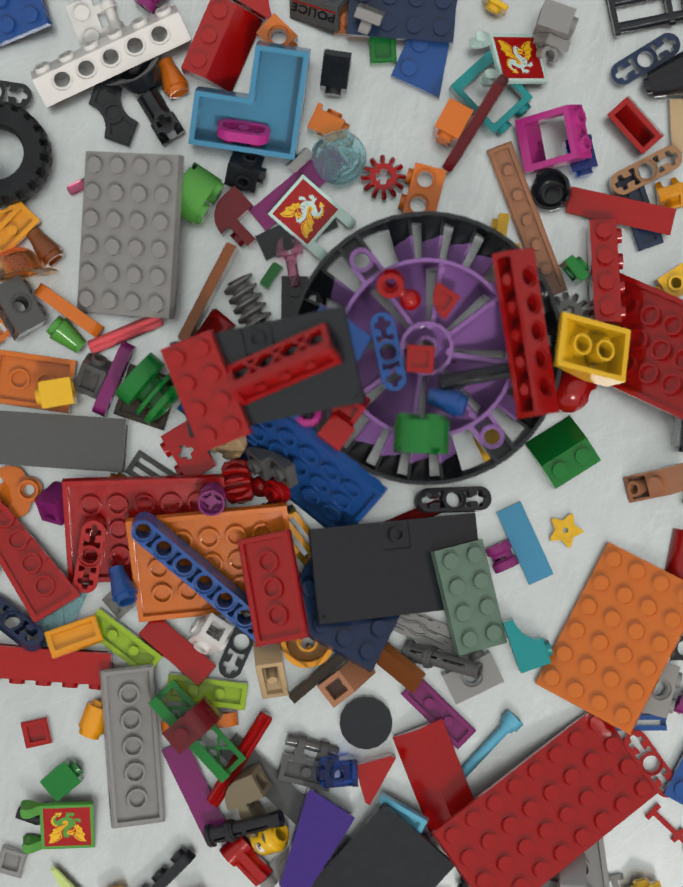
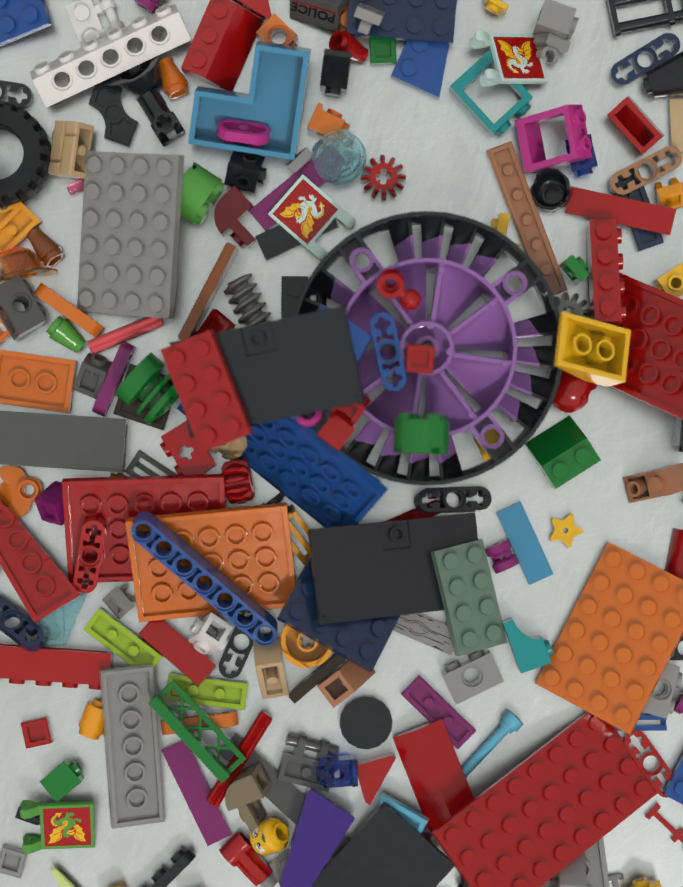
yellow brick [35,377,77,409] -> none
light orange tile [44,614,104,659] -> none
blue cone [108,565,138,607] -> none
dark red brick [162,695,223,755] -> none
magenta wheel [198,482,226,516] -> none
black pin [203,809,285,848] -> none
red fence [226,322,342,406] -> none
red tile [237,530,310,647] -> none
dark grey slope [246,447,299,488] -> none
red plate [252,476,291,504] -> none
green tile [260,262,283,291] -> none
clear pink bar [275,236,303,287] -> none
dark orange tile [376,642,426,694] -> none
orange brick [398,162,447,213] -> none
dark grey pin [402,639,483,679] -> none
blue cone [426,388,469,417] -> none
orange brick [432,98,474,147] -> none
red tile [433,282,460,320] -> none
black axle [438,362,511,389] -> none
dark red tile [442,73,509,172] -> none
red brick [492,248,559,419] -> none
none -> tan brick [48,121,94,179]
none -> red cone [329,30,368,63]

